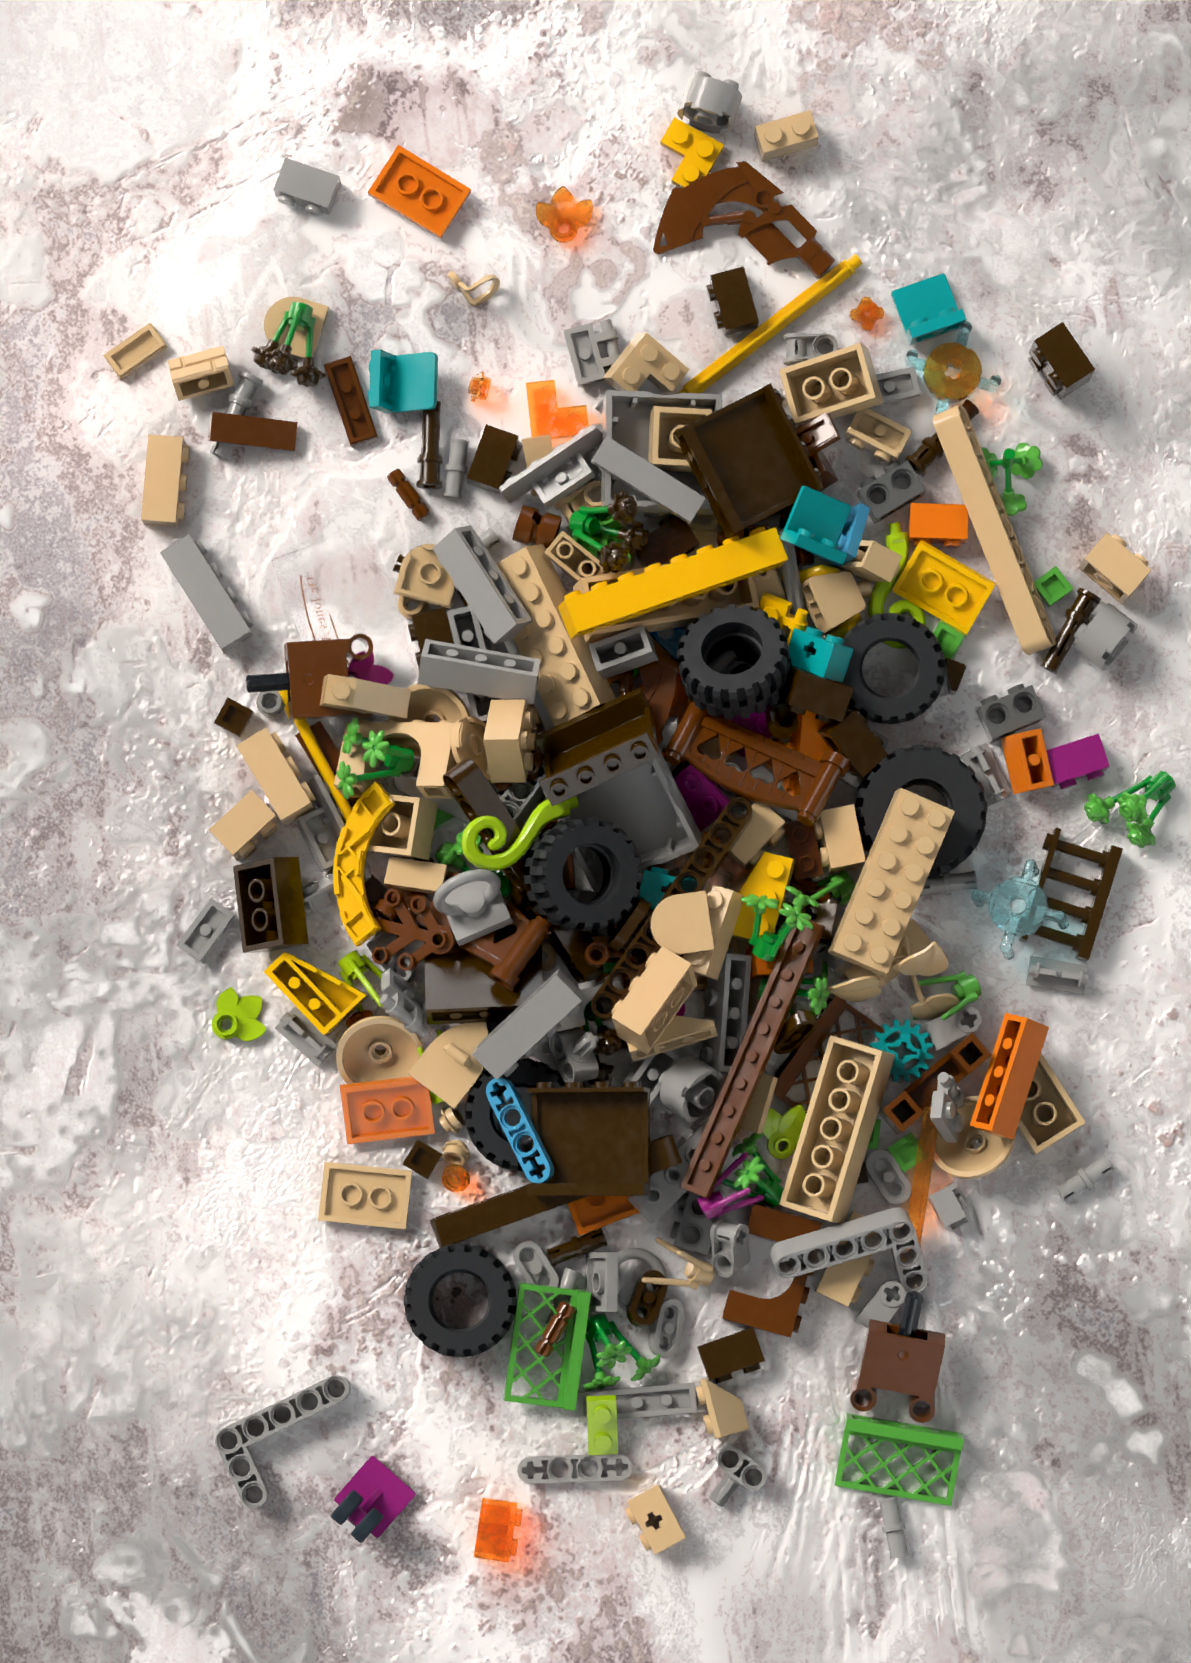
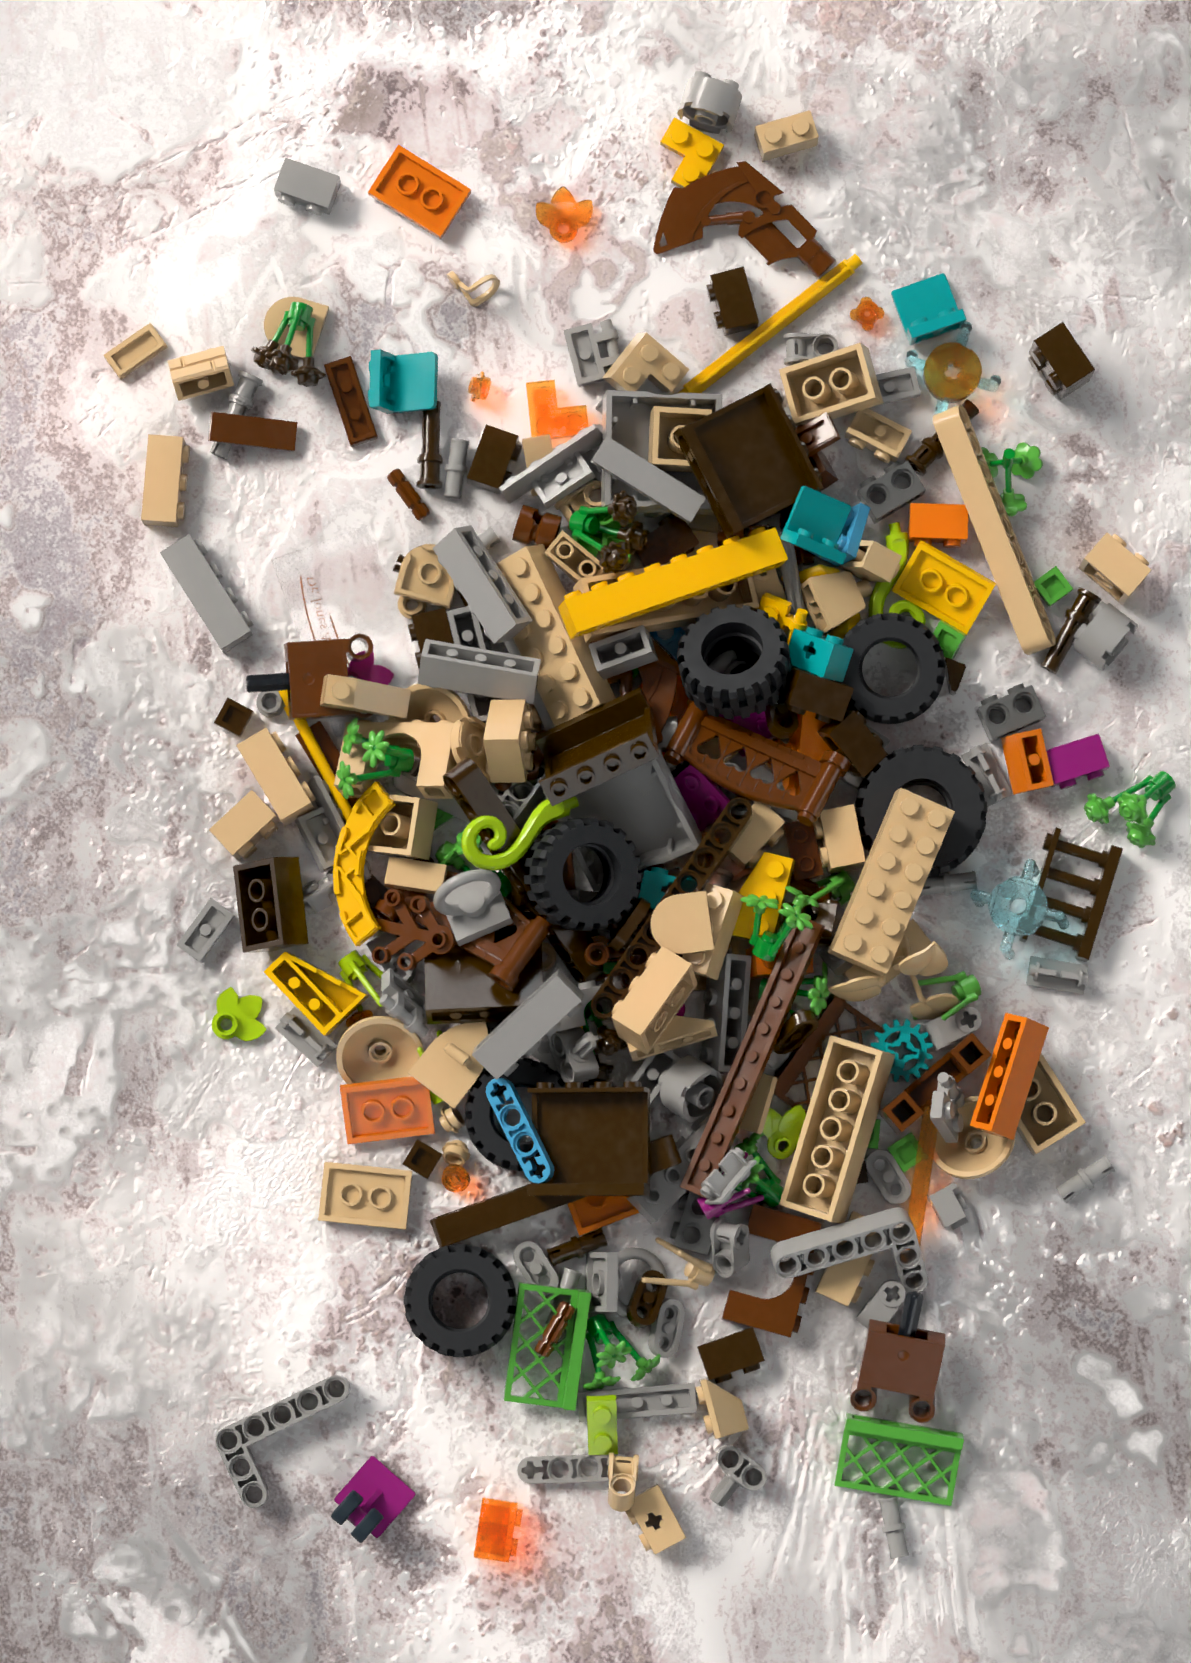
none -> tan piece [608,1453,639,1512]
none -> light grey hinge [700,1147,757,1204]

